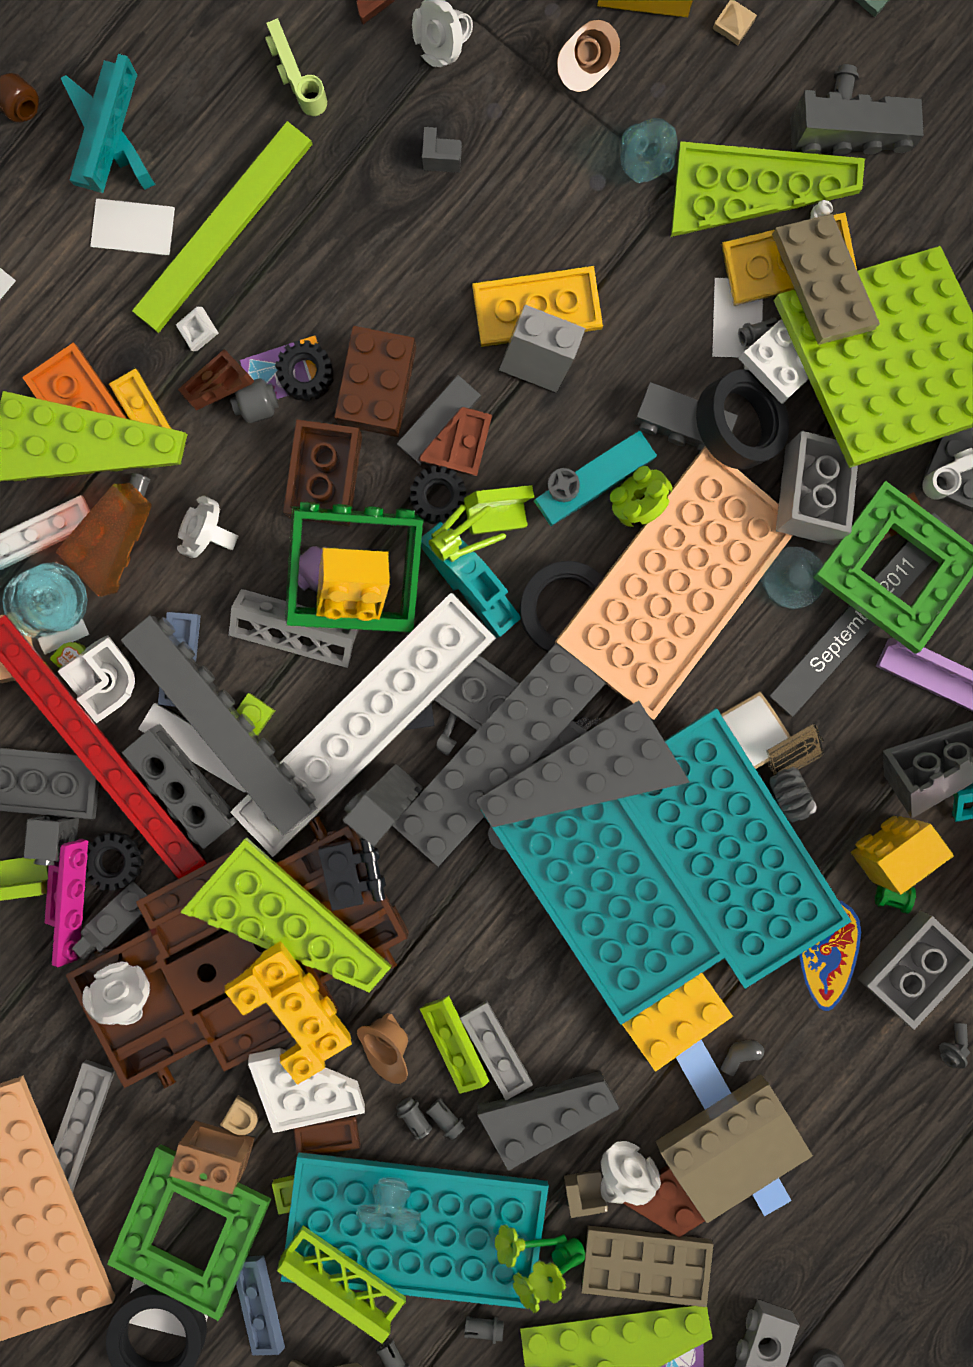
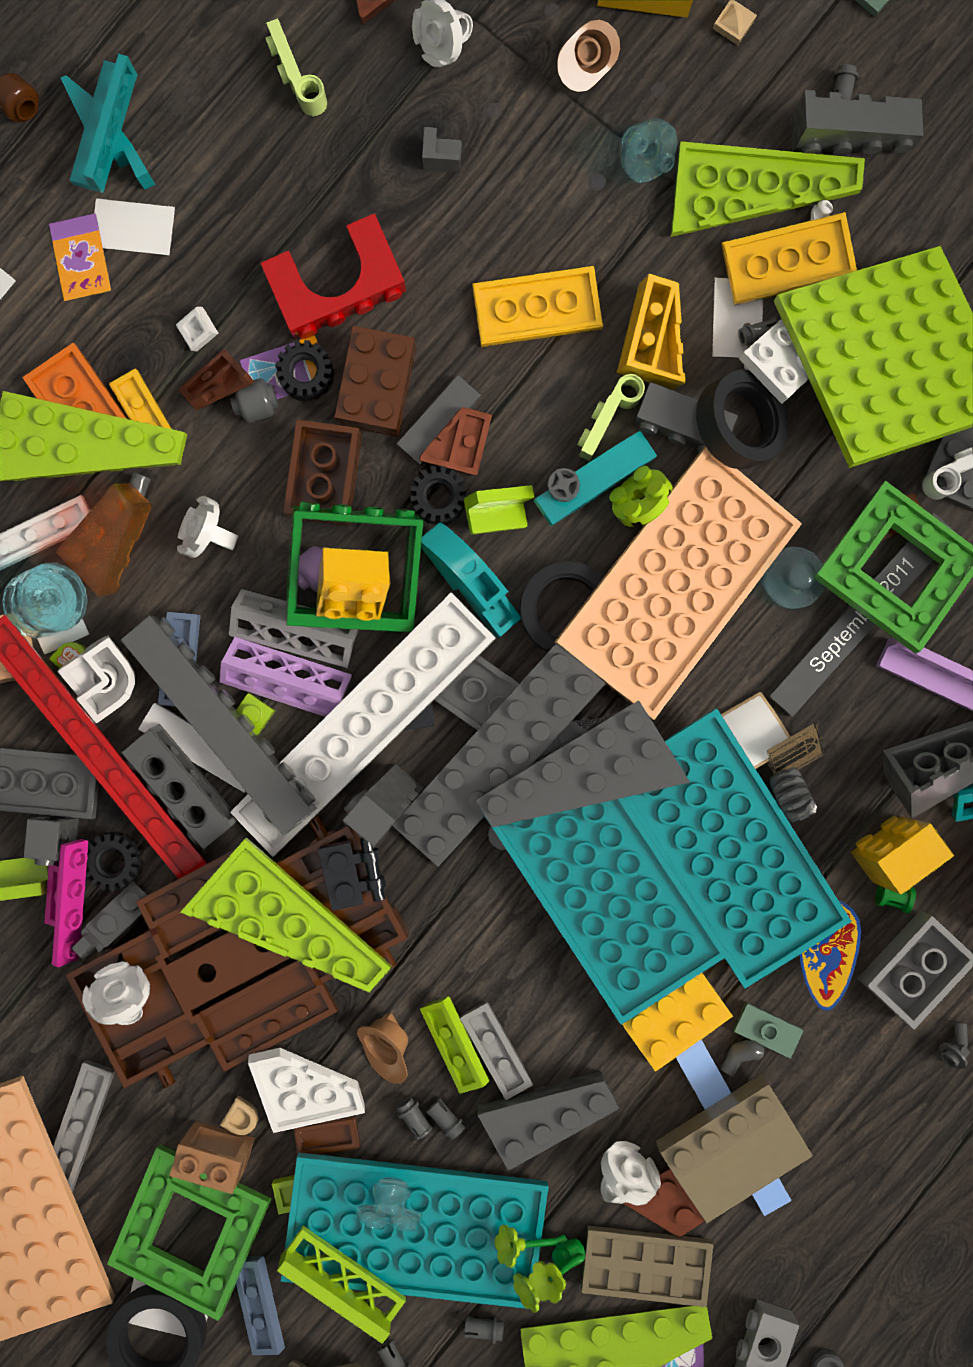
lime tile [132,121,312,333] -> none
yellow bracket [225,941,352,1085] -> none
lime plant [429,504,506,562] -> none
dark grey hand [436,712,457,756] -> none
light grey slope [499,304,586,392] -> none
dark tan panel [564,1170,608,1218] -> none
dark tan plate [772,214,880,345] -> none
light grey brick [776,431,858,545] -> none
none -> sticker [49,213,111,301]
none -> lavender fence [219,637,352,717]
none -> red arch [261,213,406,340]
none -> yellowish green plate [577,374,645,461]
none -> yellow wedge [617,274,685,390]
none -> sand green plate [732,1001,804,1059]

